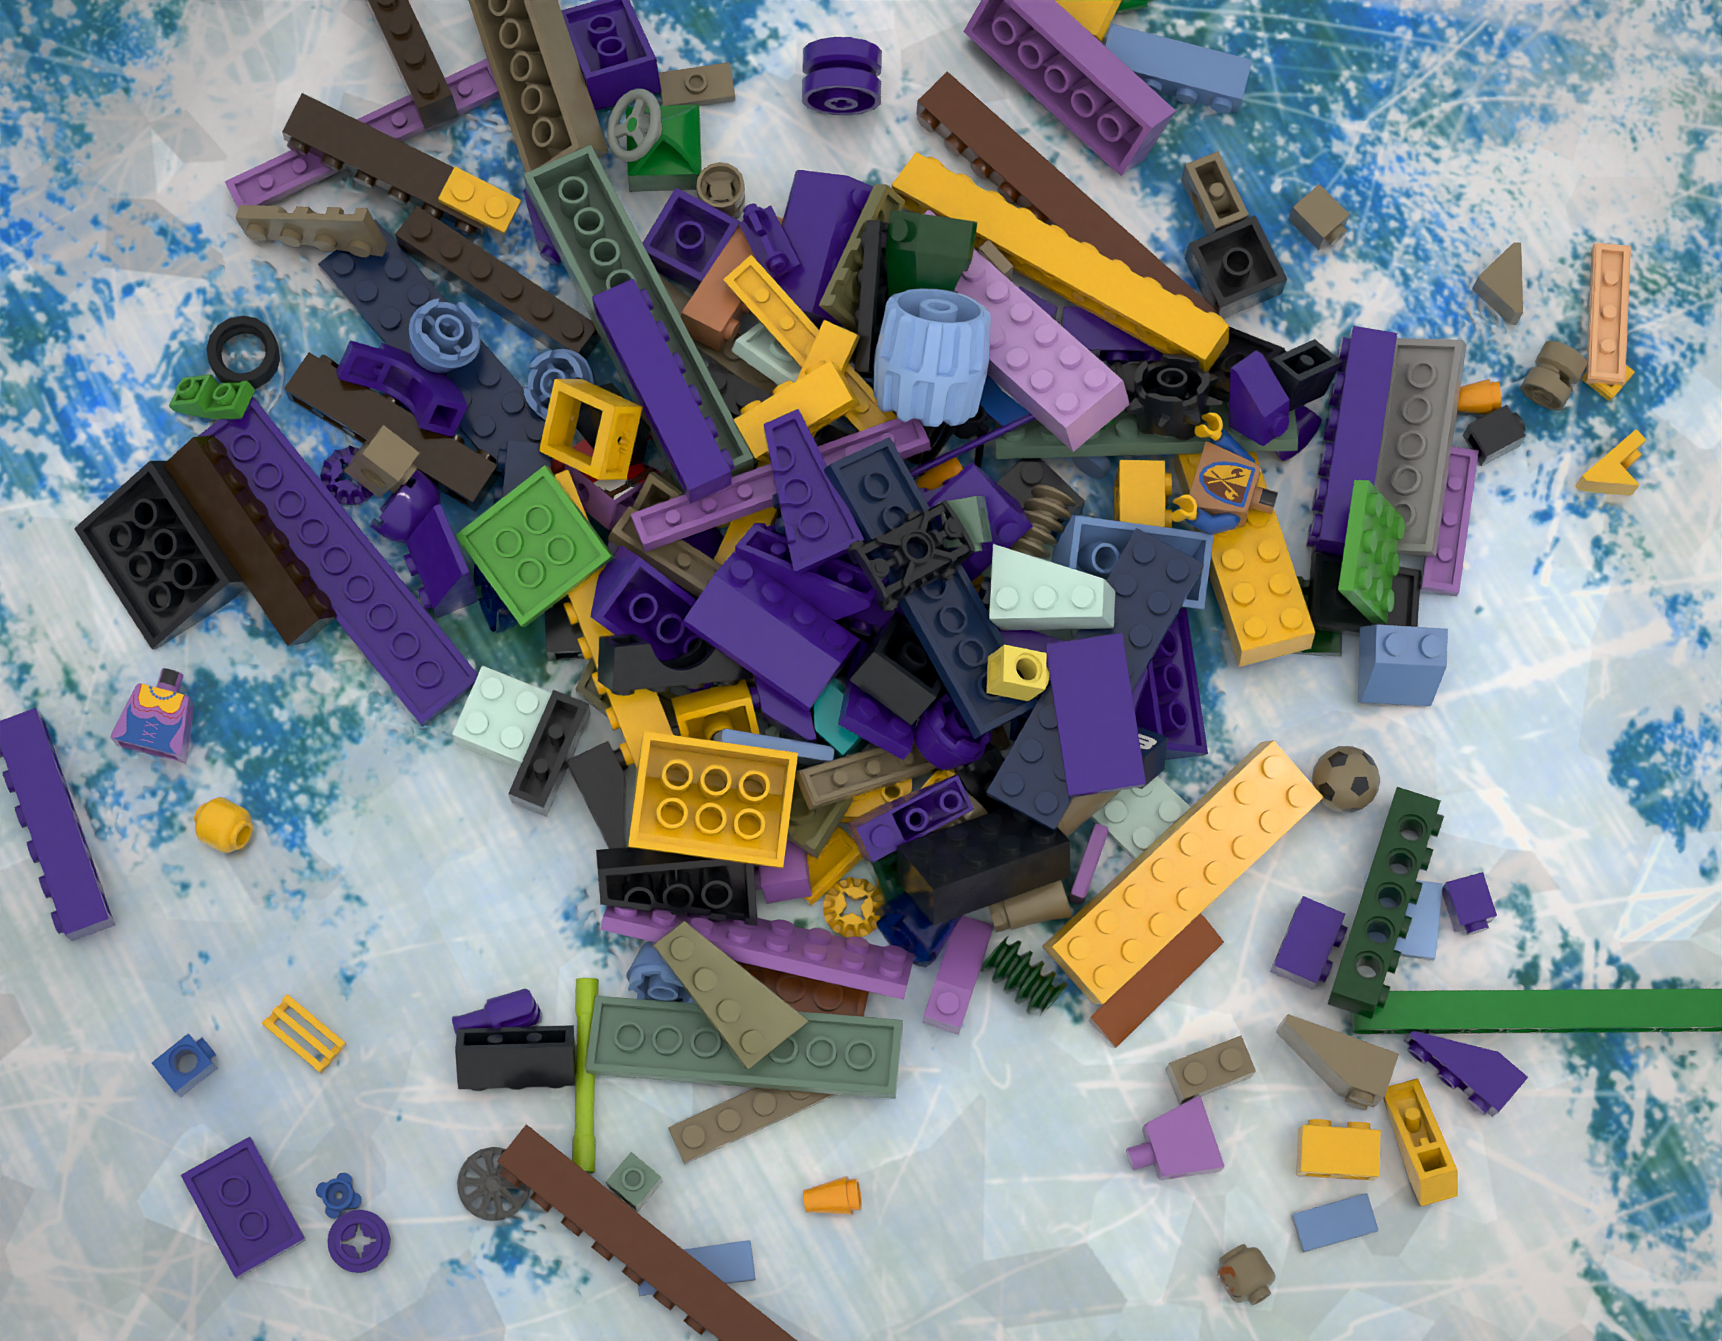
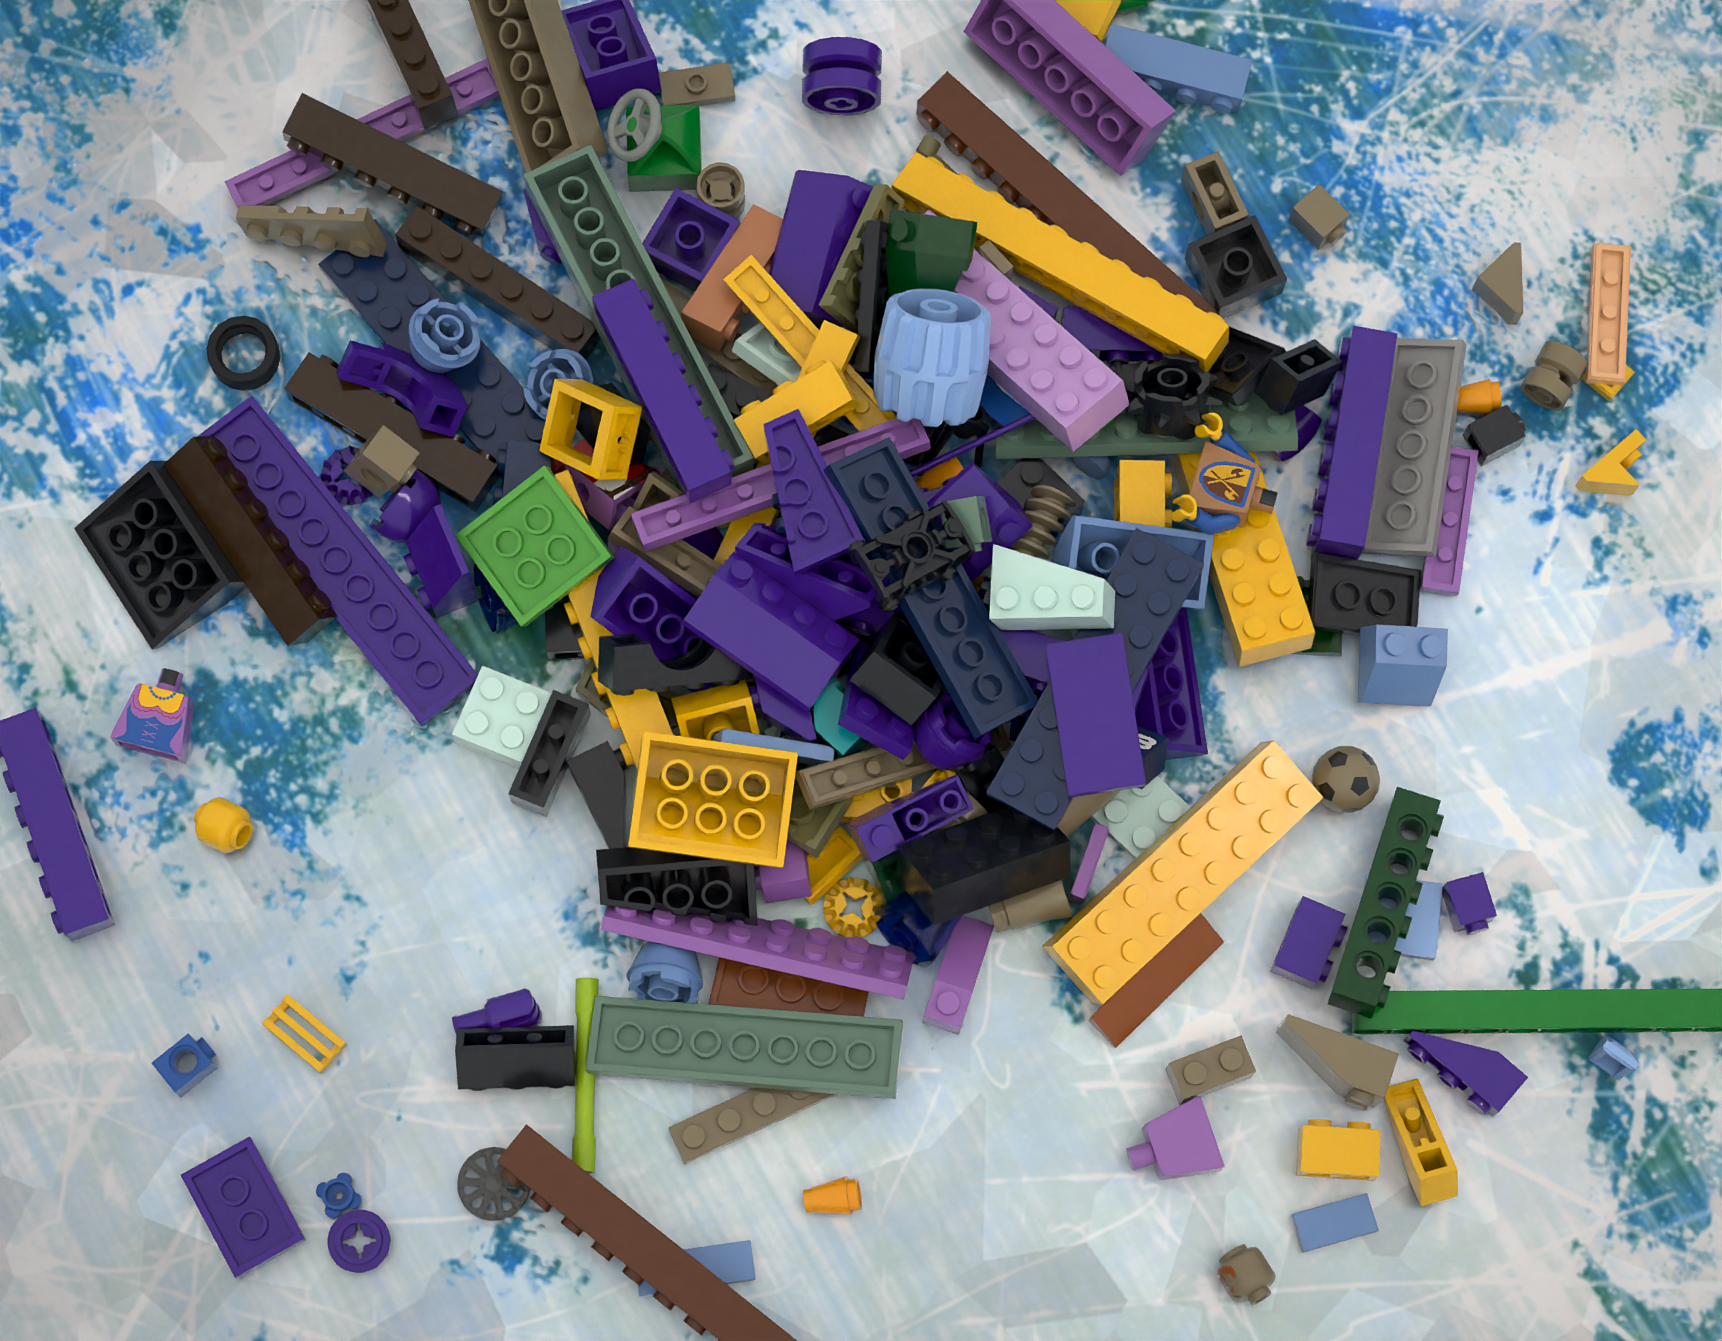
bright green slope [169,374,255,419] -> none
yellow plate [438,167,521,235] -> none
sand green brick [606,1152,663,1212] -> none
olive wing [652,921,809,1069] -> none
dark purple hinge [739,203,801,280] -> none
dark green piece [980,936,1067,1017] -> none
light yellow brick [986,645,1050,701] -> none
dark purple slope [1229,351,1290,446] -> none
bright green plate [1338,480,1405,624] -> none
none -> olive hand [916,135,958,175]
none -> light blue slope [1588,1035,1640,1080]

